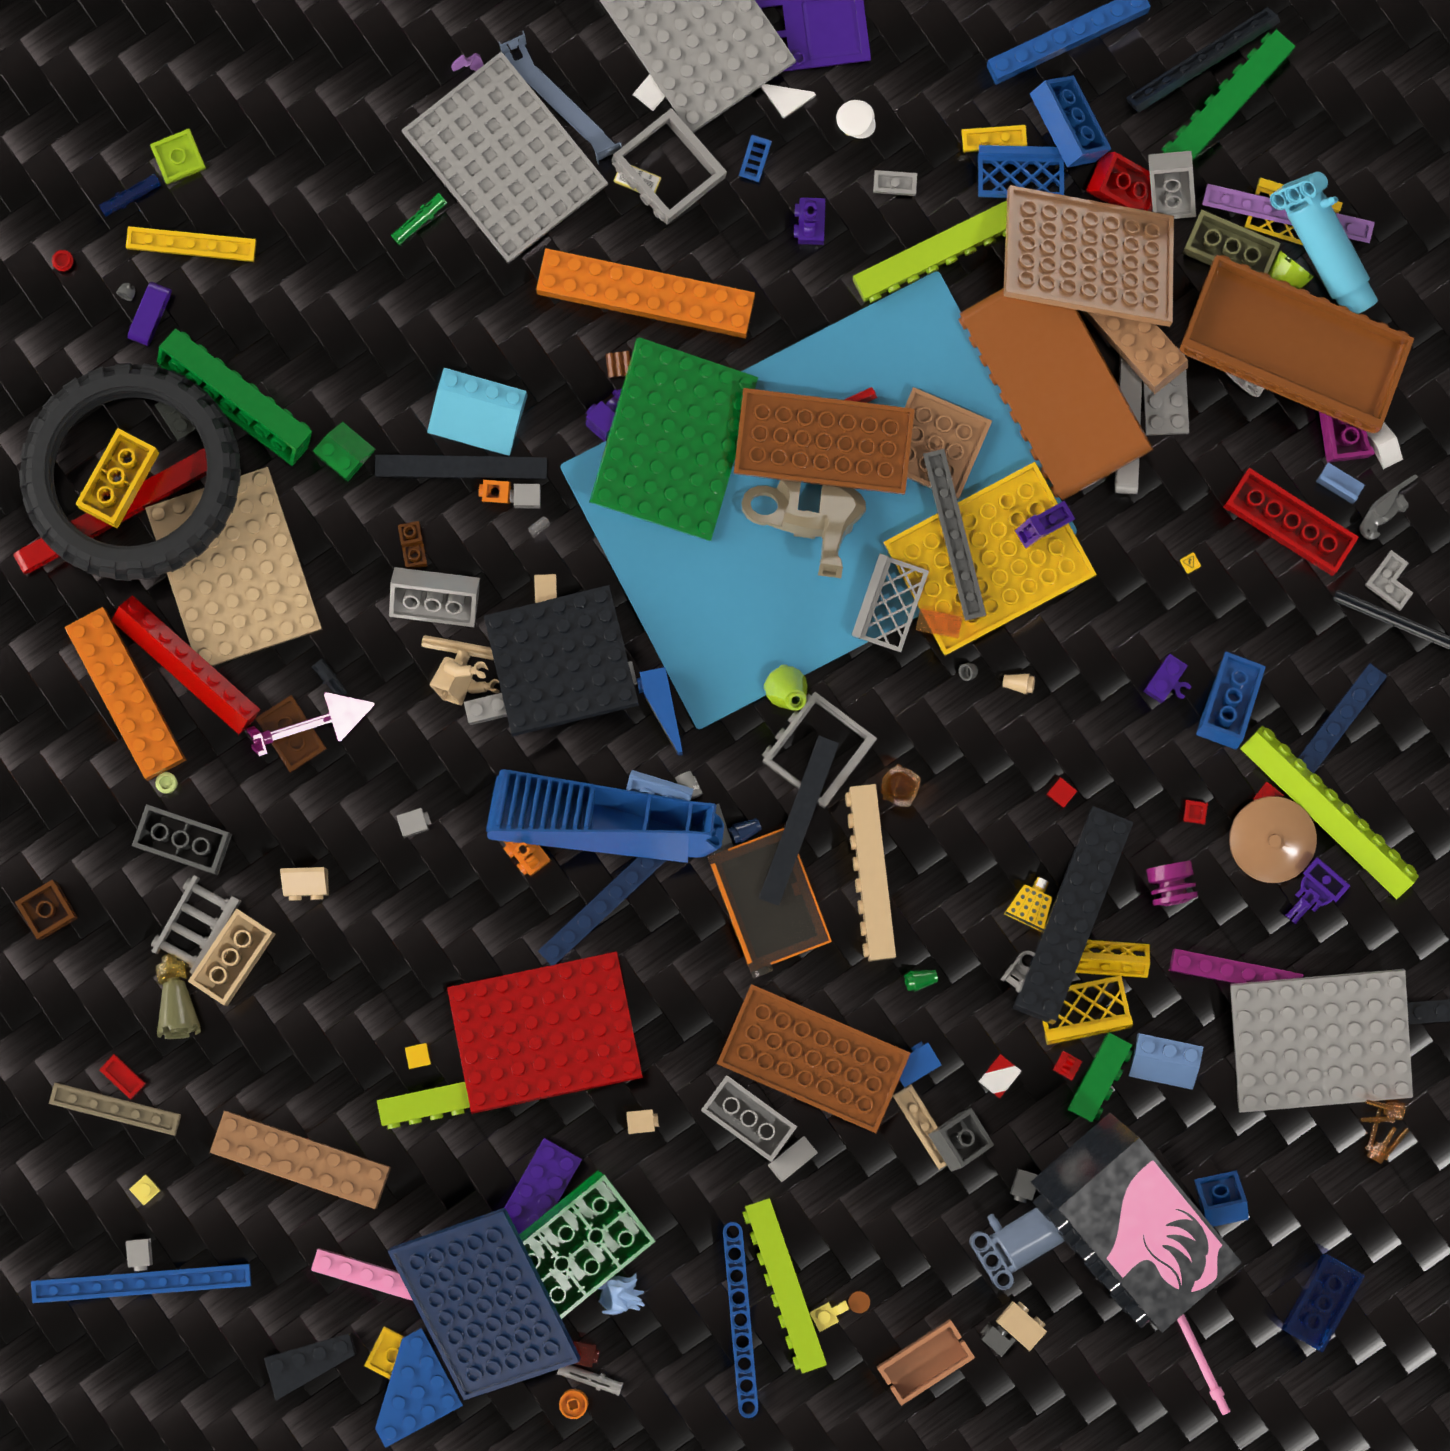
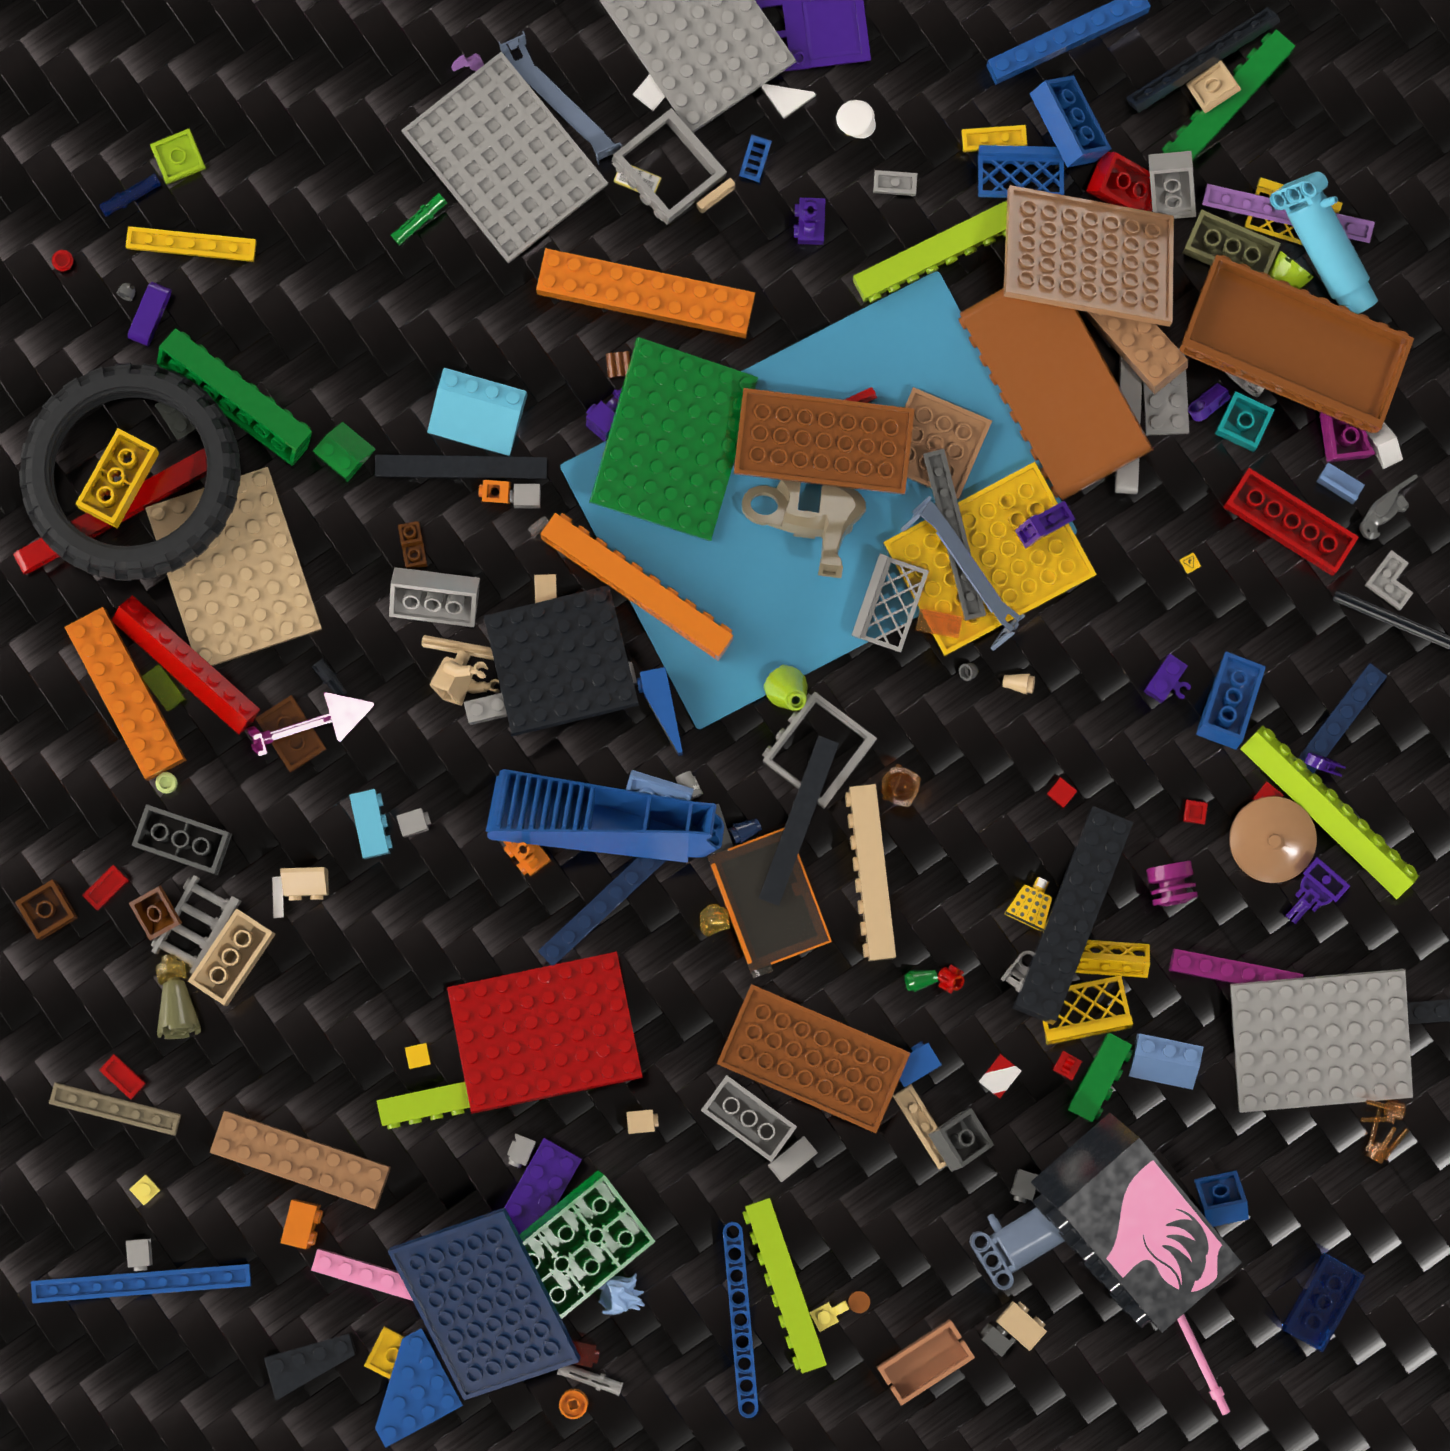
none -> red tile [82,865,129,911]
none -> reddish brown slope [129,885,182,941]
none -> clear neon green tile [142,664,185,711]
none -> white sticker [272,876,284,918]
none -> orange brick [281,1199,323,1249]
none -> medium azure brick [349,789,393,859]
none -> light grey window [507,1133,536,1168]
none -> orange brick [540,513,734,661]
none -> tan tile [697,178,735,213]
none -> clear yellow piece [700,904,730,936]
none -> sand blue piece [901,496,1025,650]
none -> red gear [938,964,964,993]
none -> tan tile [1186,60,1241,113]
none -> dark purple piece [1188,383,1232,421]
none -> teal brick [1215,391,1275,452]
none -> dark purple piece [1305,752,1346,777]

